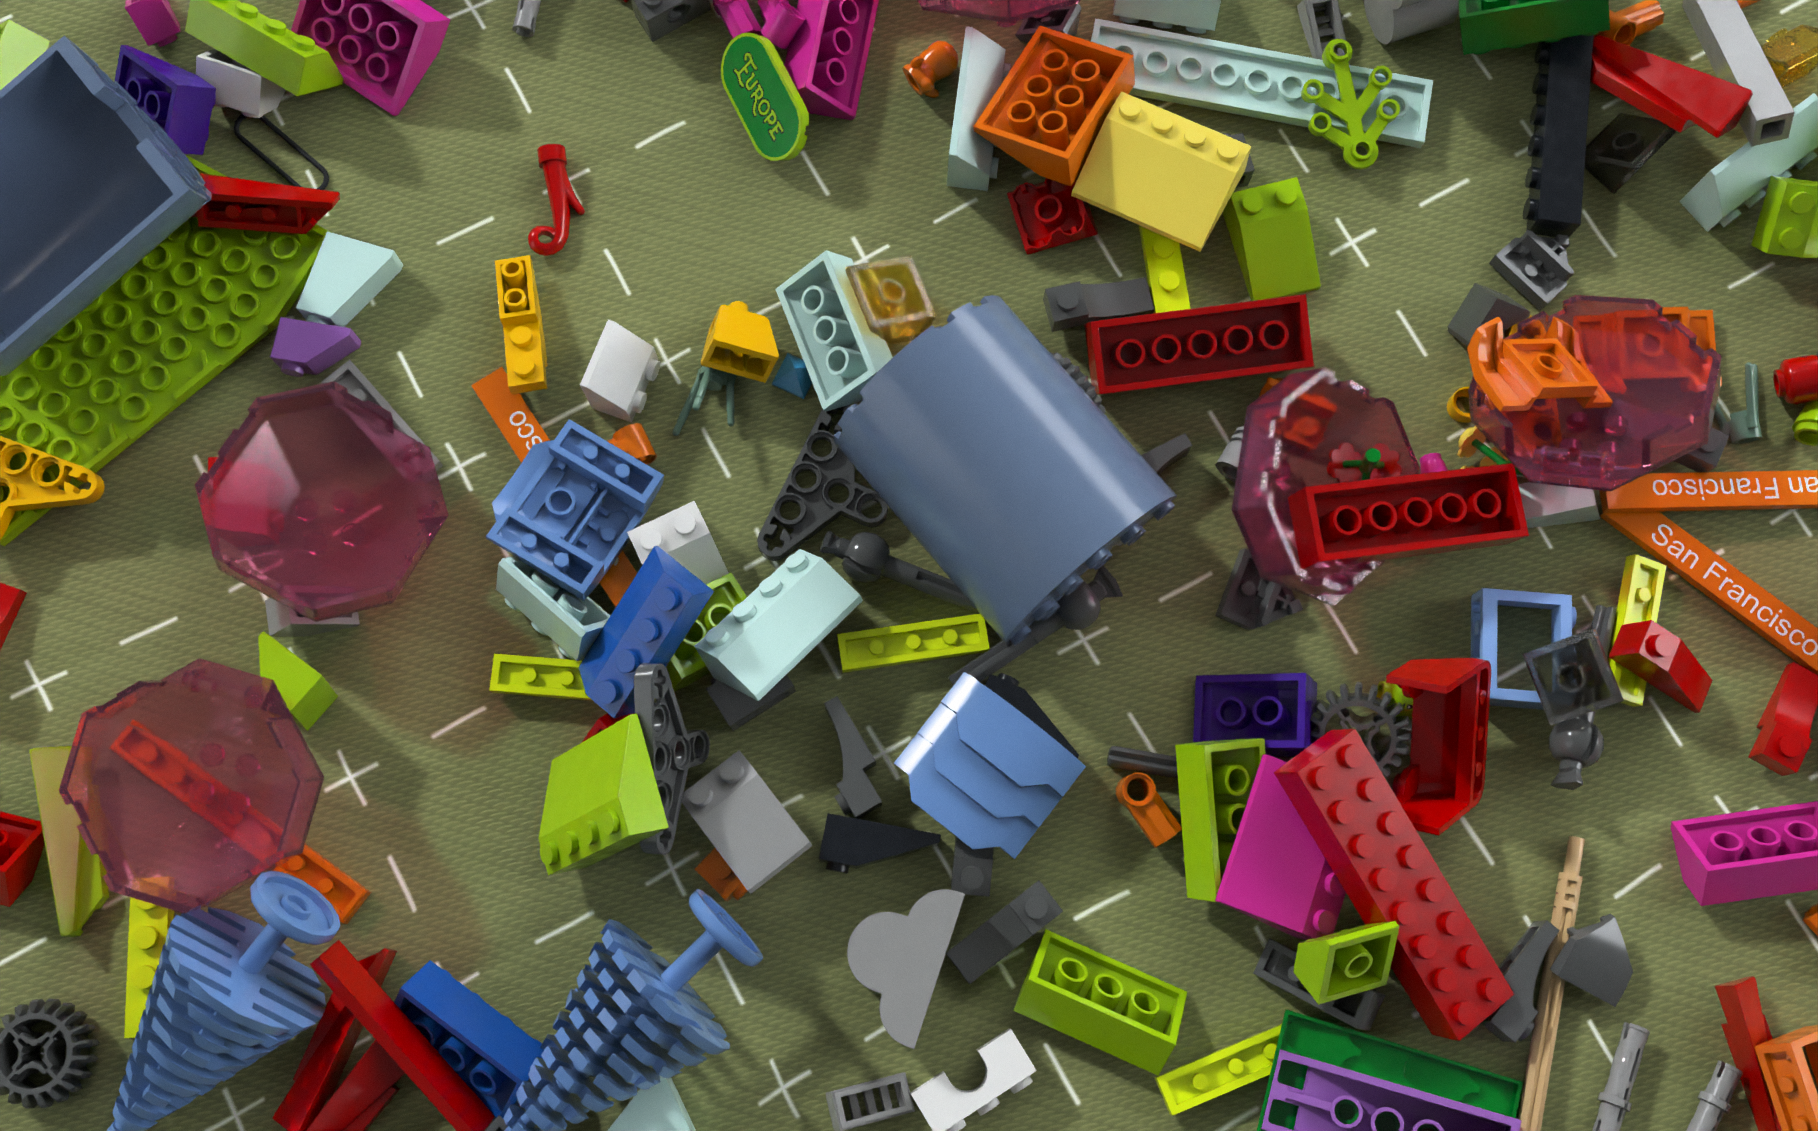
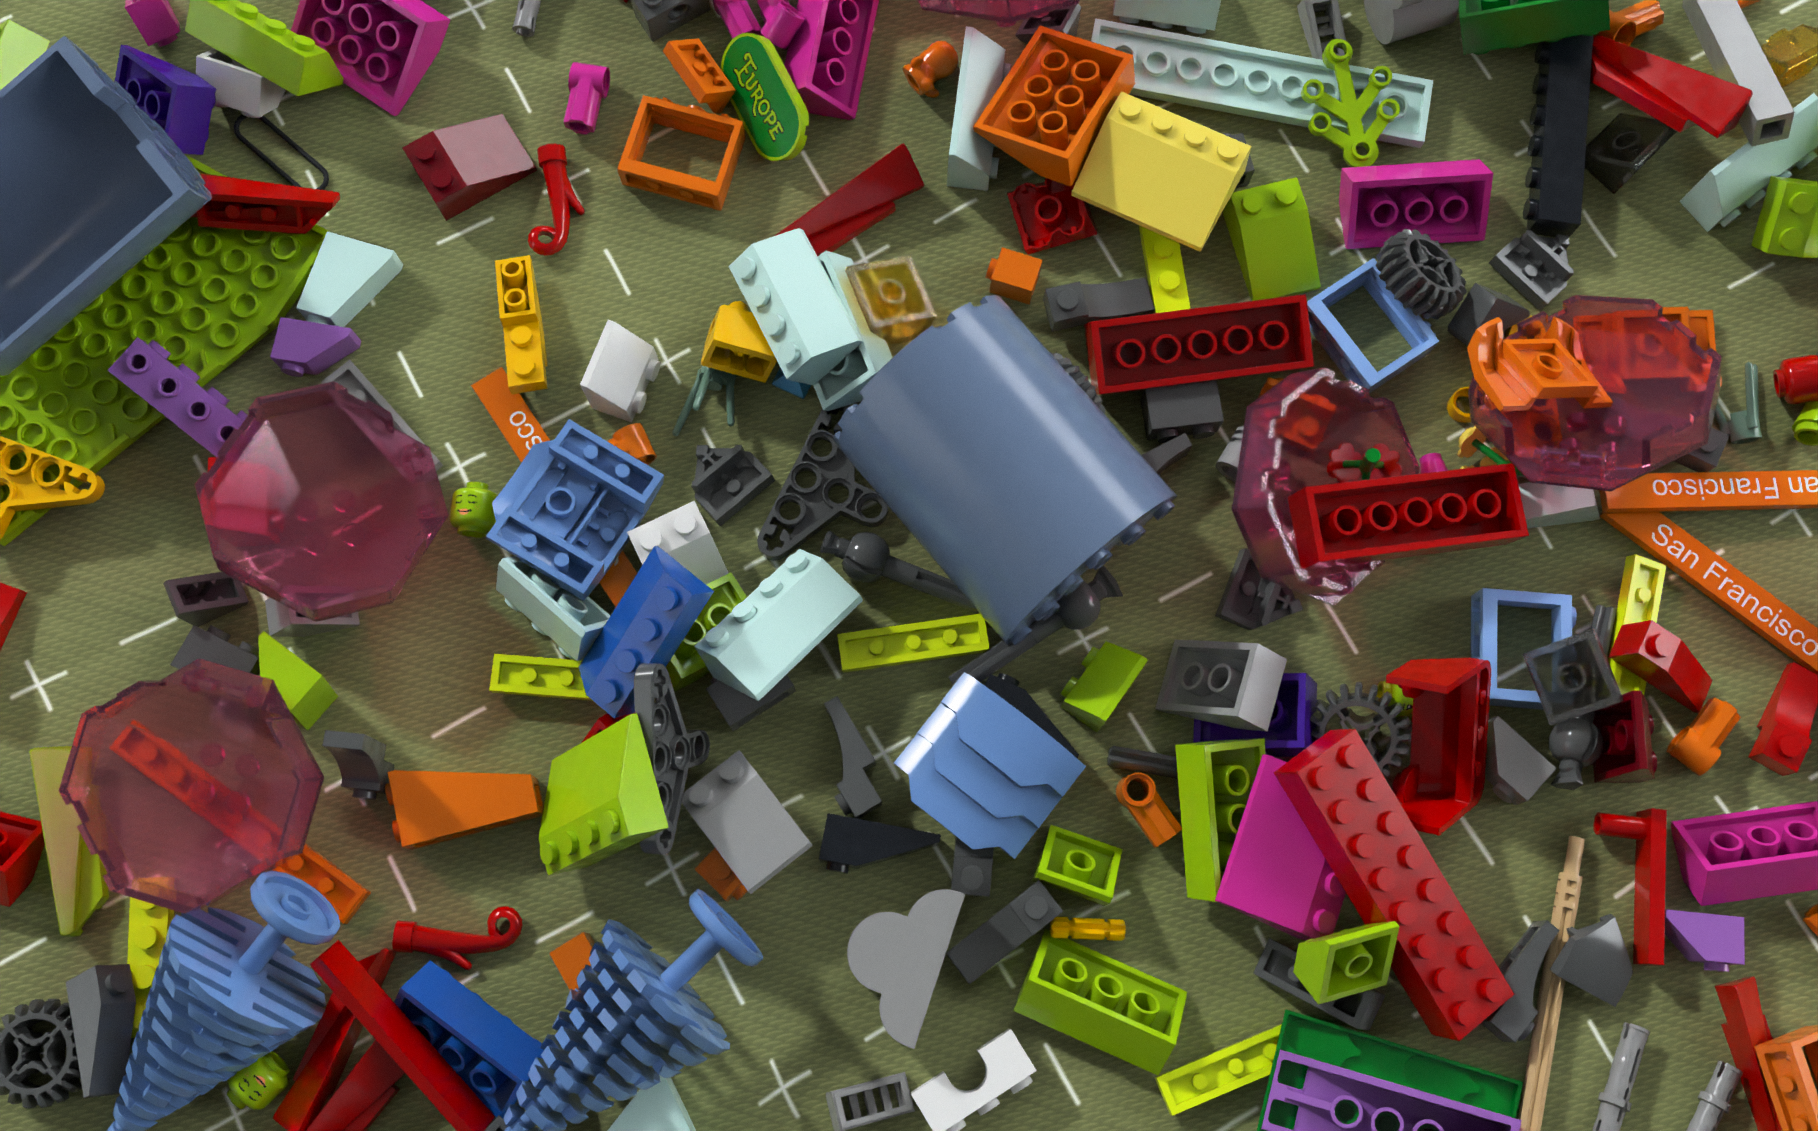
none -> dark grey slope [66,964,136,1098]
none -> medium lavender brick [108,337,263,461]
none -> dark grey slope [163,570,249,627]
none -> dark grey brick [170,625,260,704]
none -> lime head [227,1051,290,1110]
none -> dark grey slope [322,730,394,800]
none -> orange slope [385,770,544,850]
none -> red plant [392,906,522,971]
none -> slope [402,114,537,221]
none -> lime head [449,482,498,538]
none -> orange brick [549,932,595,990]
none -> dark pink piece [564,62,610,135]
none -> orange window [617,95,746,211]
none -> orange bracket [663,38,736,114]
none -> dark grey slope [691,445,775,526]
none -> light aqua slope [729,228,863,385]
none -> red wedge [775,143,924,256]
none -> orange brick [986,247,1043,305]
none -> lime slope [1032,825,1122,906]
none -> yellow axle [1050,917,1126,941]
none -> lime slope [1060,641,1148,732]
none -> dark grey brick [1140,380,1224,443]
none -> light grey slope [1155,639,1287,732]
none -> light blue window [1307,258,1439,398]
none -> dark pink slope [1339,159,1494,249]
none -> dark grey gear [1376,229,1467,320]
none -> light grey slope [1485,716,1557,805]
none -> dark red slope [1593,691,1657,783]
none -> red piece [1593,808,1667,966]
none -> medium lavender slope [1665,909,1745,972]
none -> orange piece [1667,697,1741,776]

